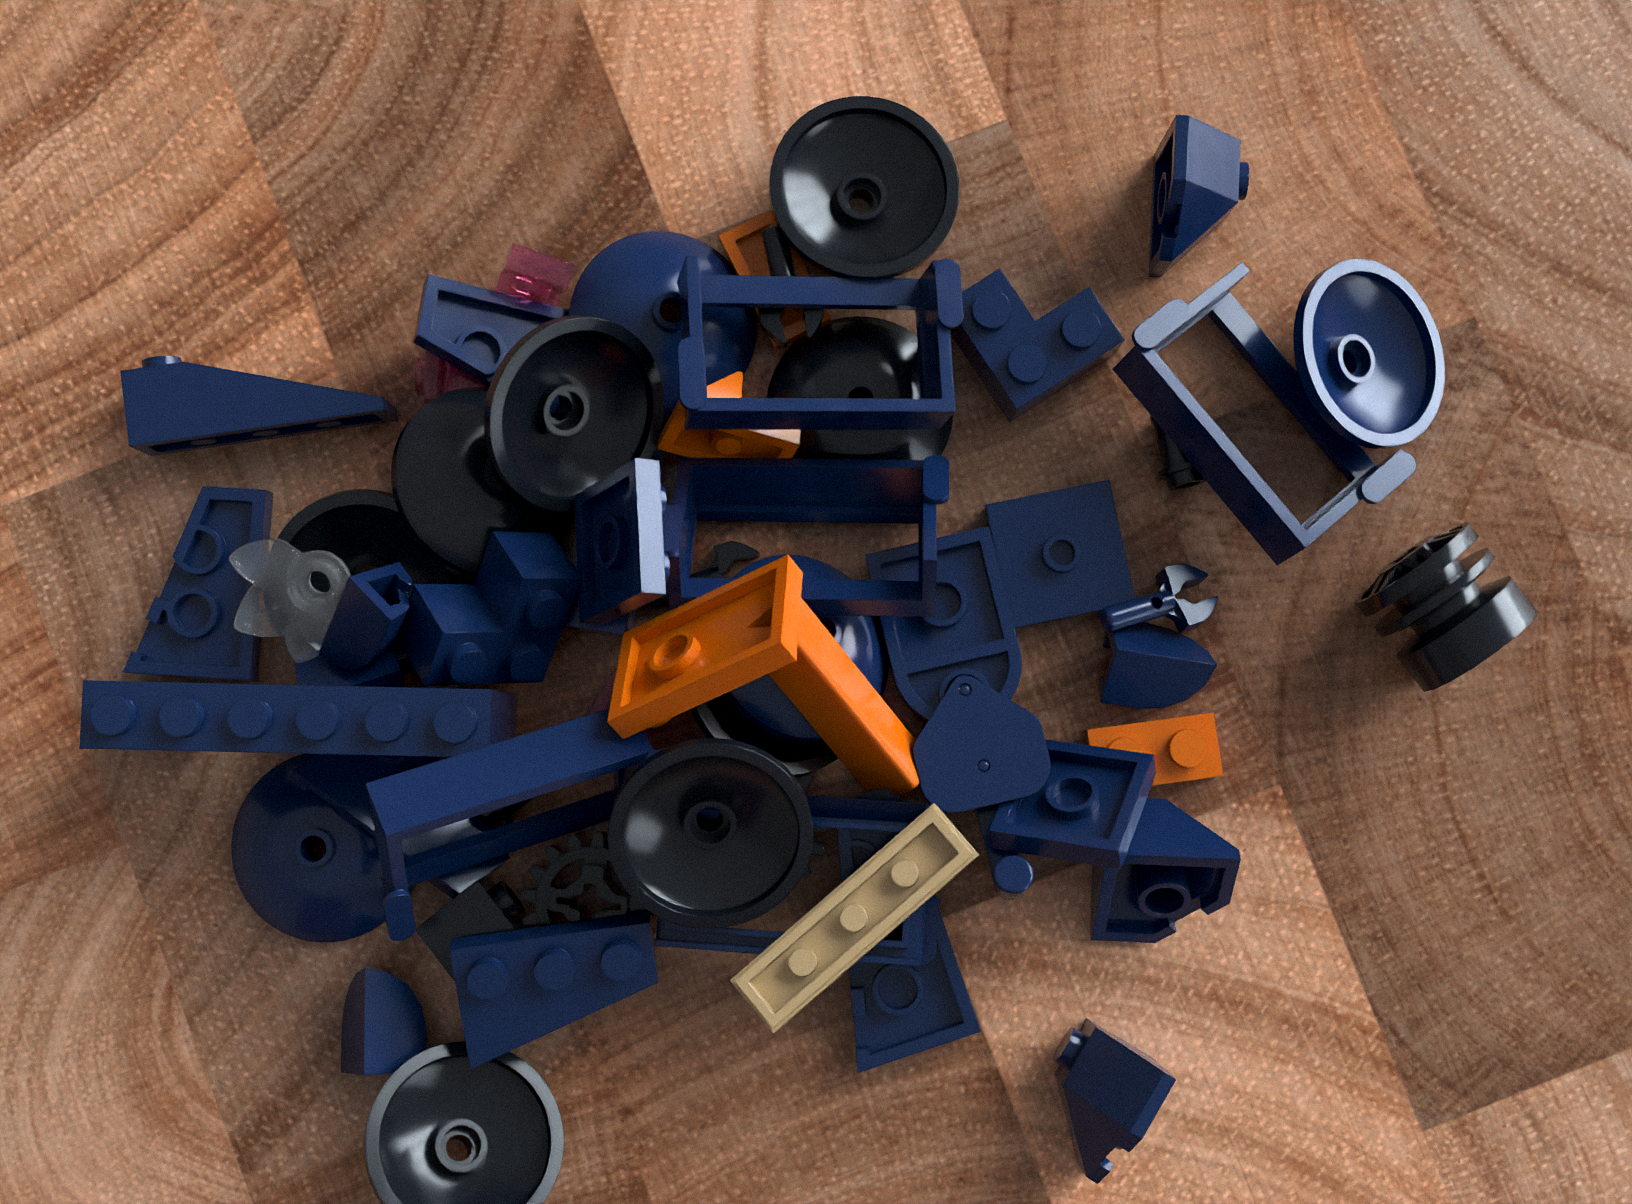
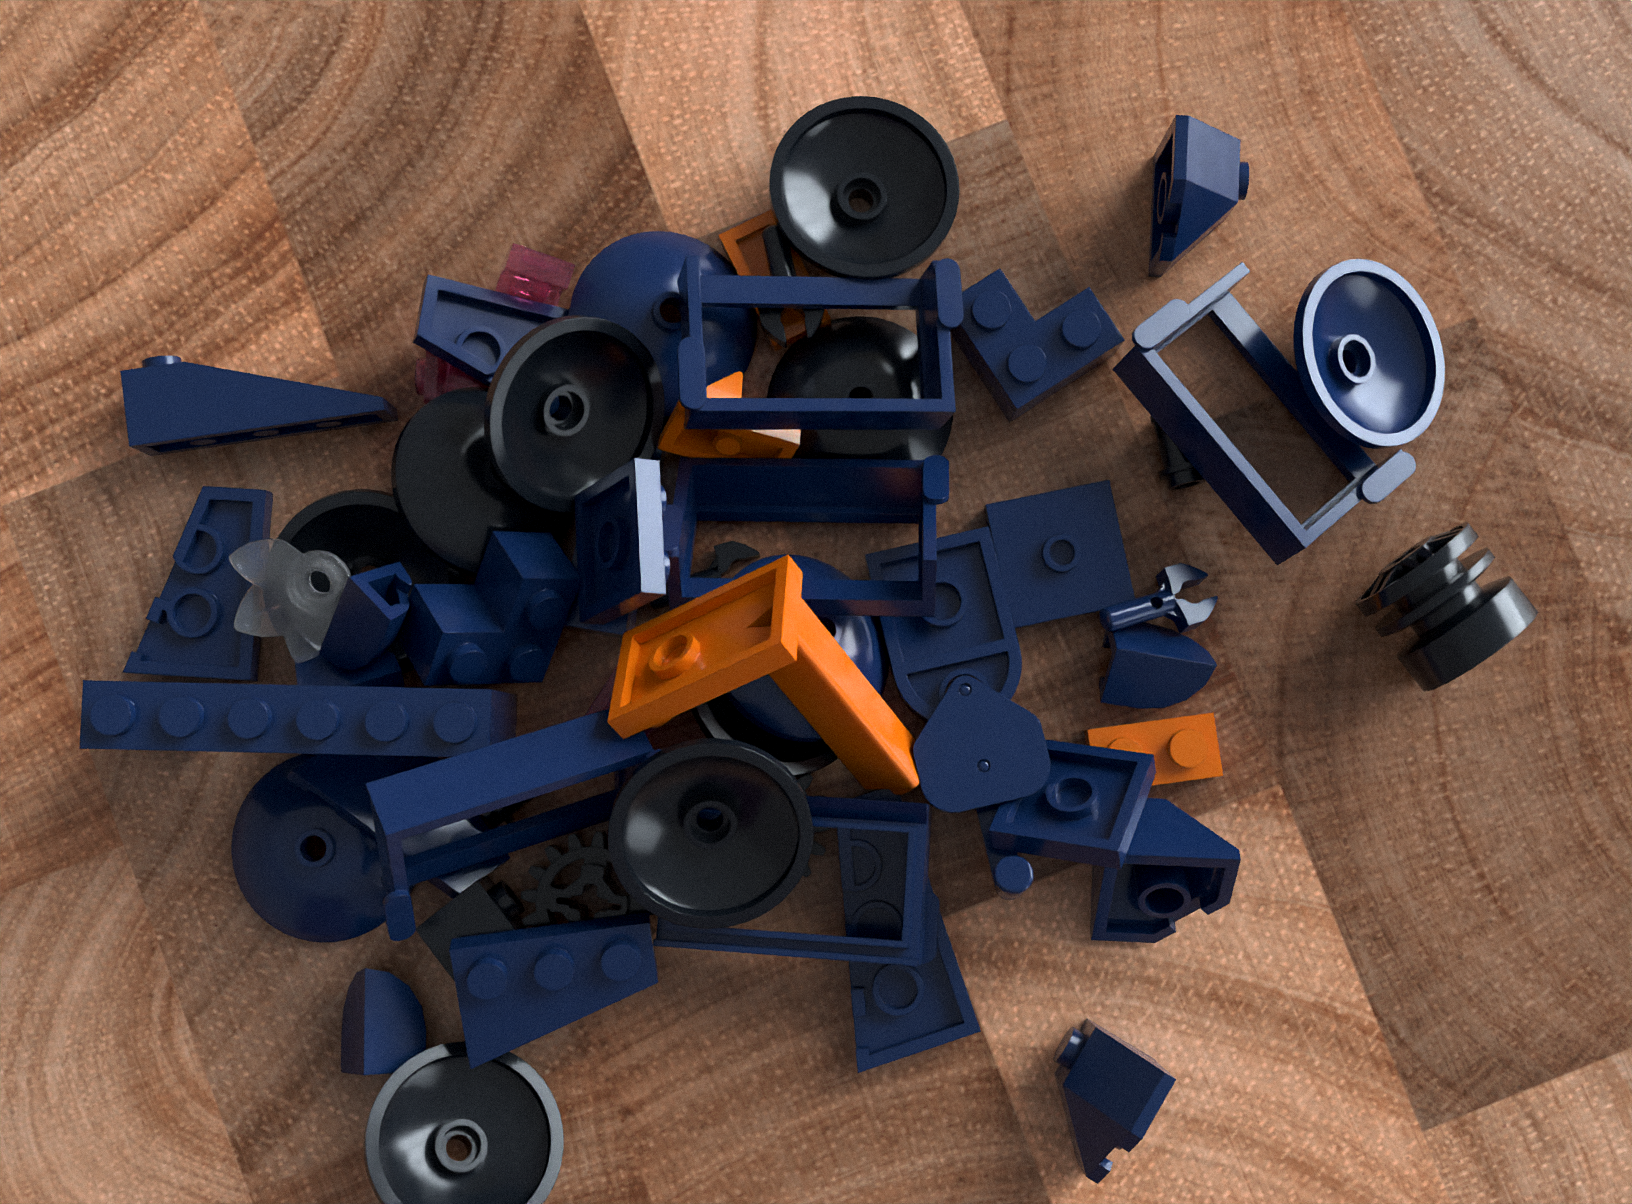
tan tile [730,803,979,1033] -> none

